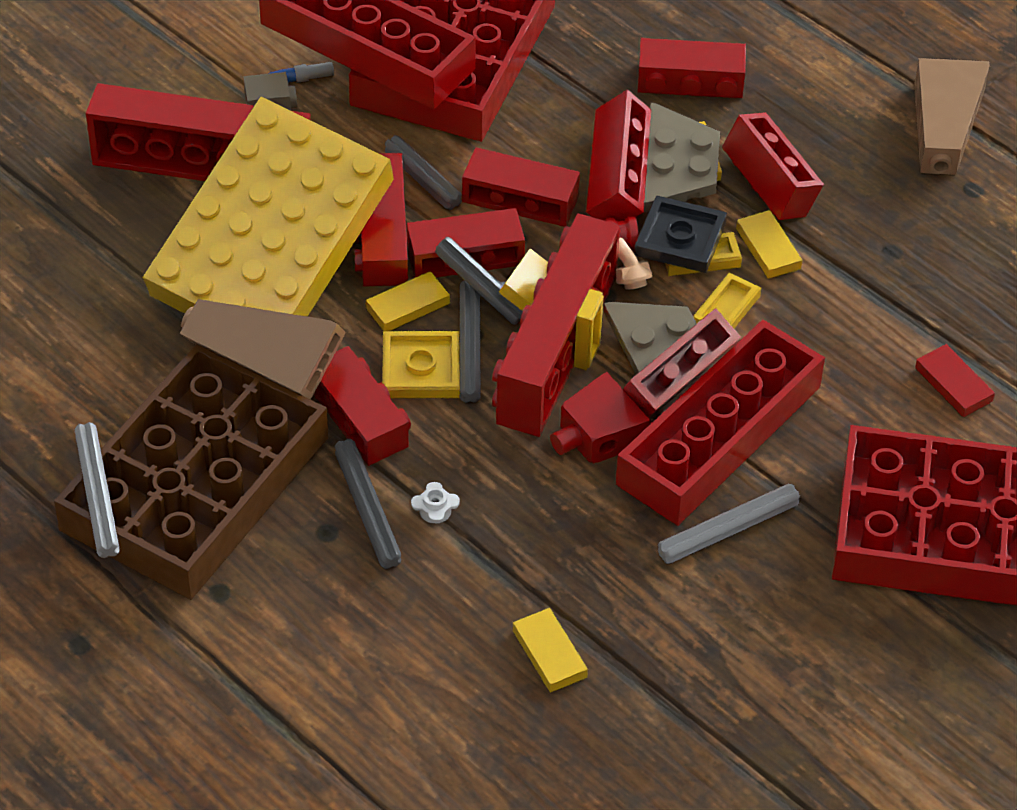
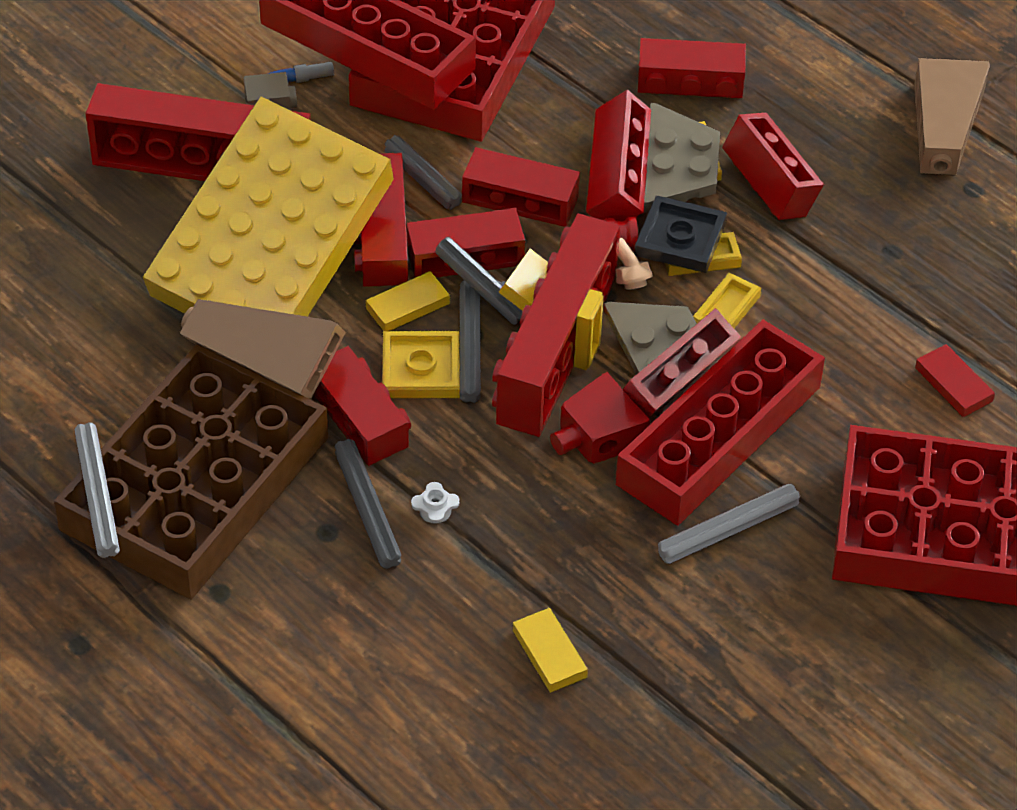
yellow tile [736,210,802,279] -> none

